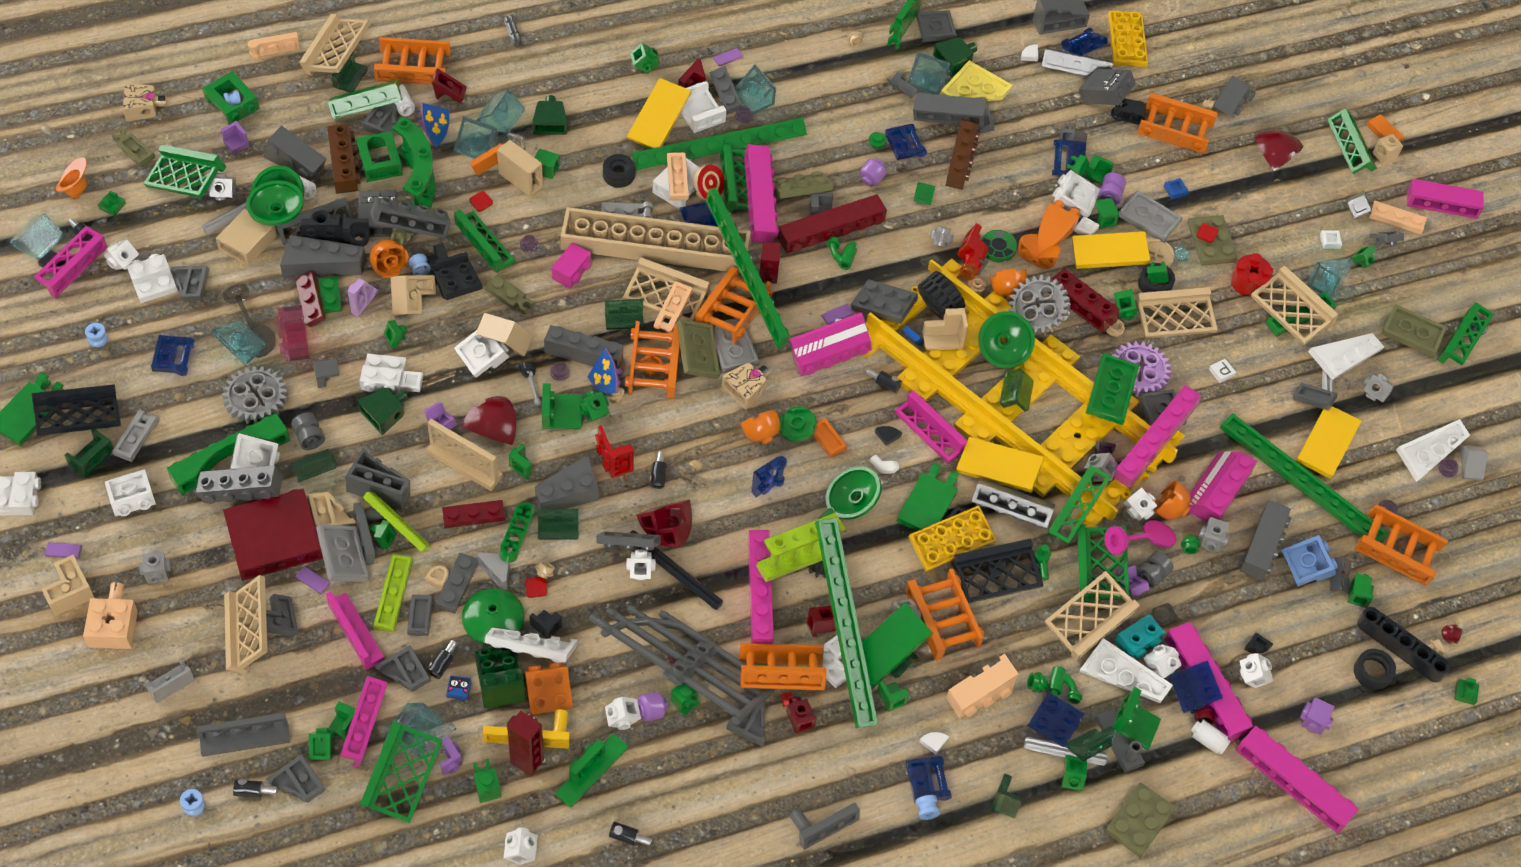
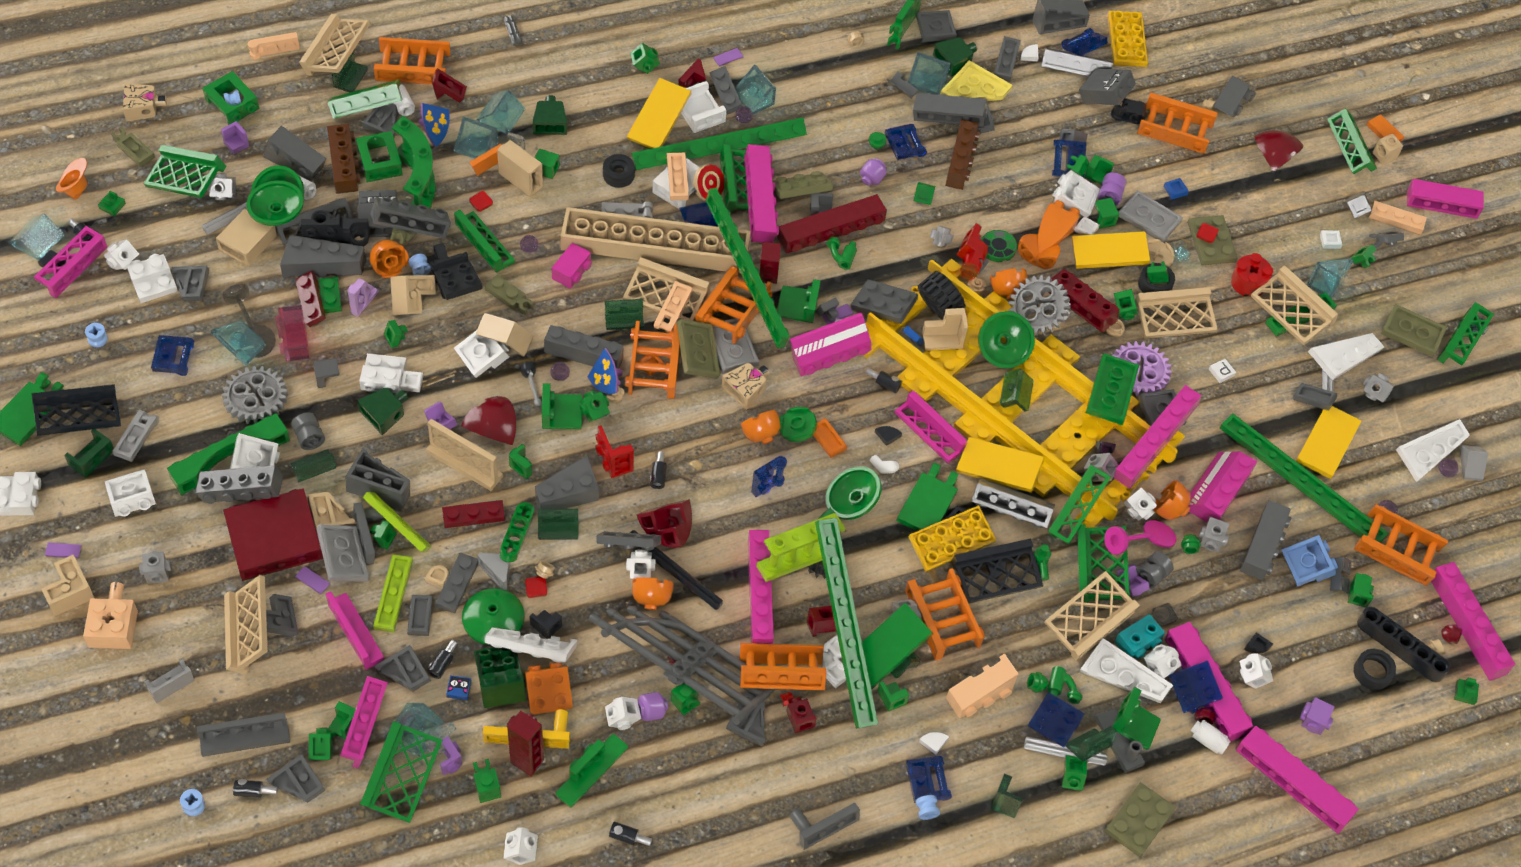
none -> orange cylinder [632,577,674,610]
none -> green bracket [777,279,821,323]
none -> dark grey tile [816,297,839,322]
none -> dark grey plate [994,36,1021,82]
none -> dark pink brick [1431,562,1516,681]

